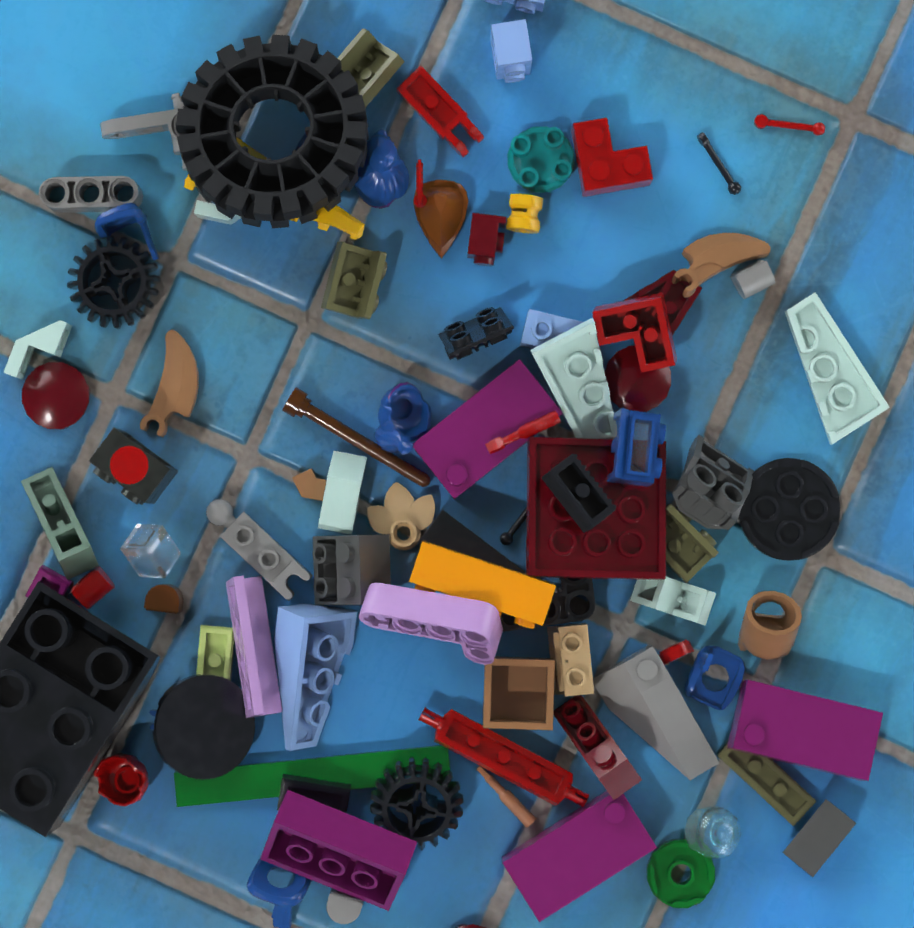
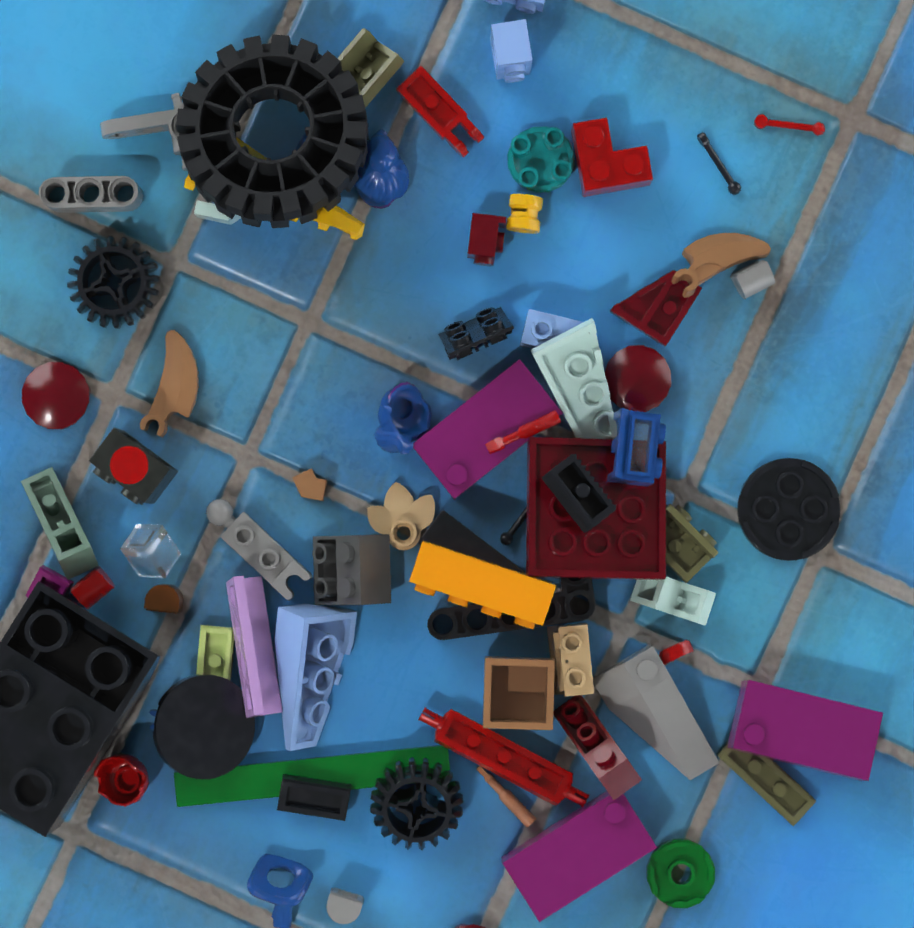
light aqua slope [3,320,72,380] -> none
blue piece [95,203,159,261] -> none
magenta brick [260,789,417,911] -> none
reddish brown piece [282,387,431,487] -> none
light aqua slope [318,451,367,535] -> none
olive bracket [321,242,387,319] -> none
lavender beam [359,583,503,665] -> none
dark orange piece [413,159,468,259] -> none
red brick [592,292,677,373] -> none
dark grey slope [672,435,754,530] -> none
blue piece [684,646,745,710] -> none
clear light blue hair [684,806,742,859] -> none
medium nougat piece [738,591,802,660] -> none
dark grey hinge [783,799,856,877] -> none
light aqua wing [785,292,890,445] -> none

